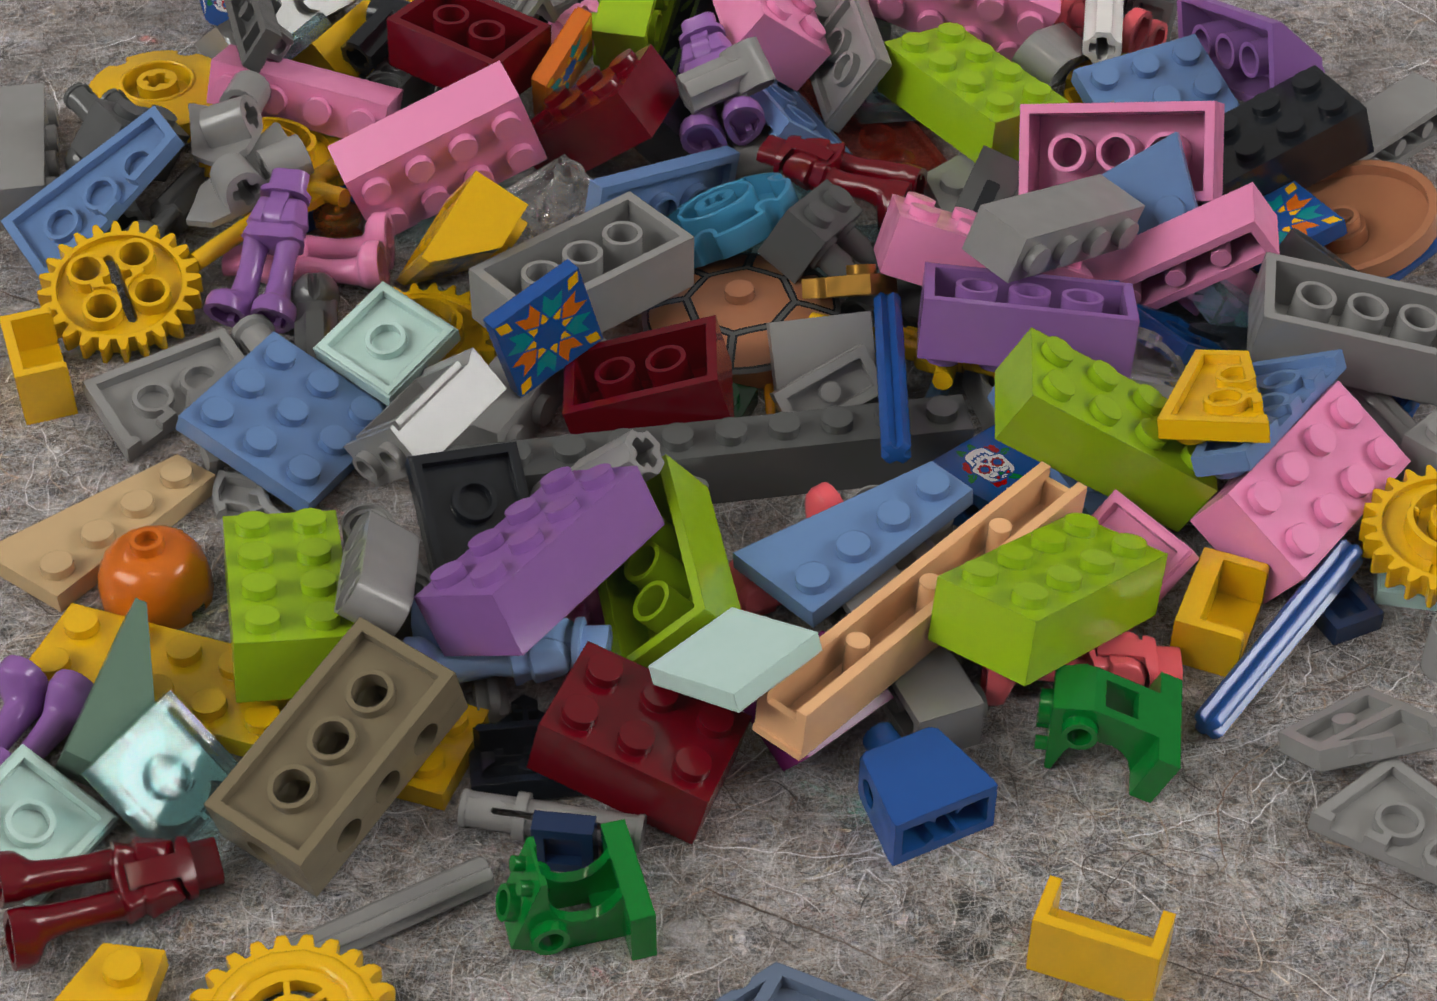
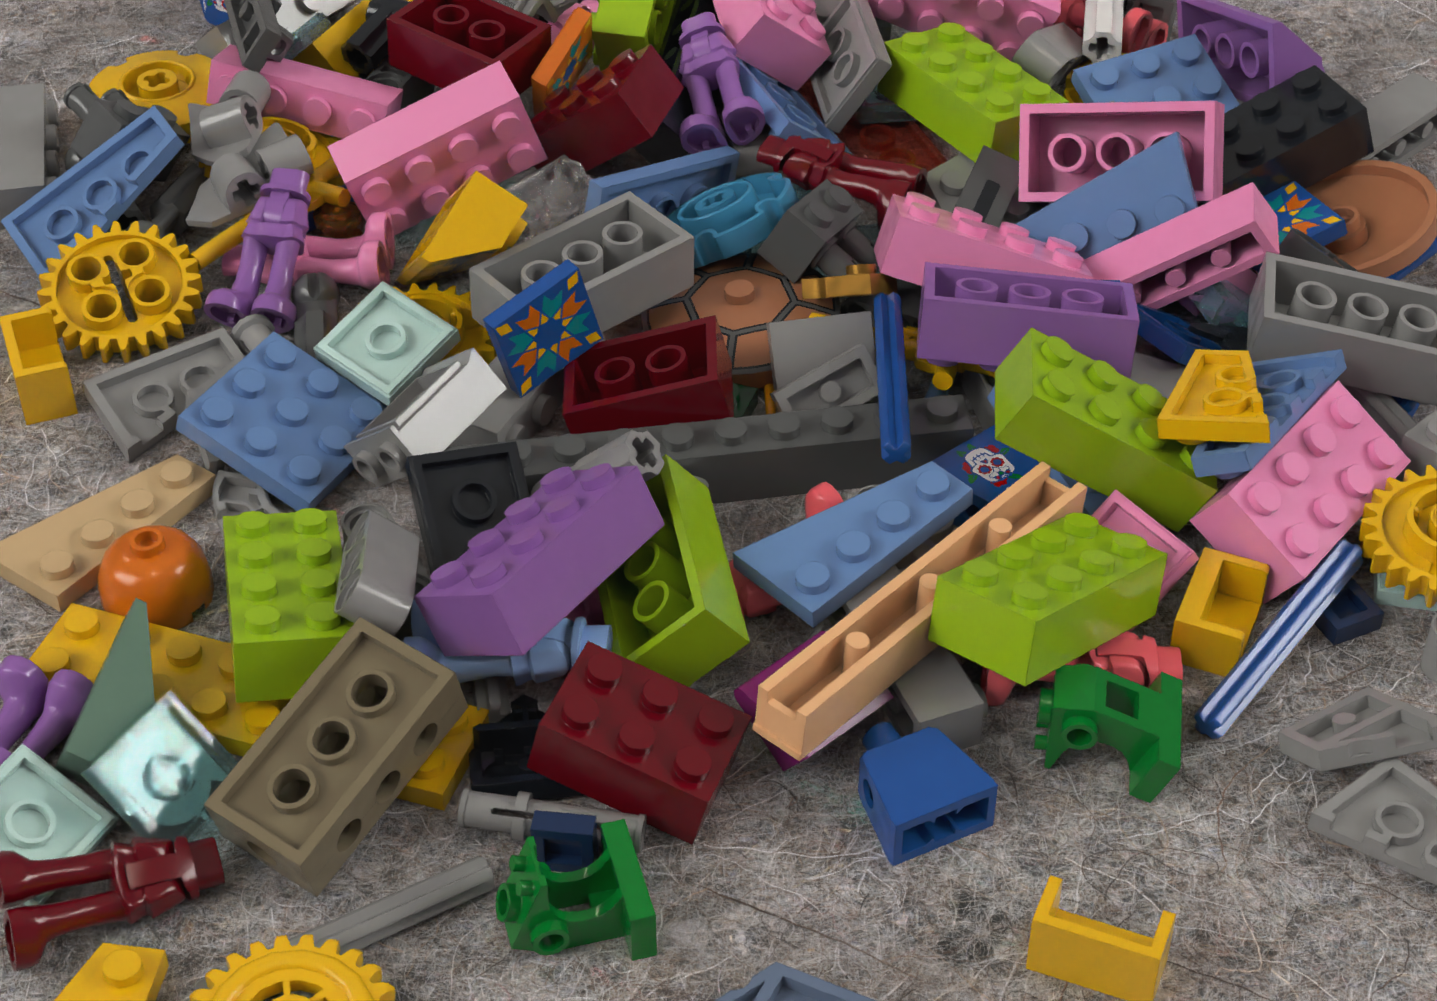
light aqua tile [648,607,822,713] -> none
light grey piece [675,37,777,115] -> none
light grey brick [962,174,1145,283] -> none
clear tile [1130,327,1184,387] -> none

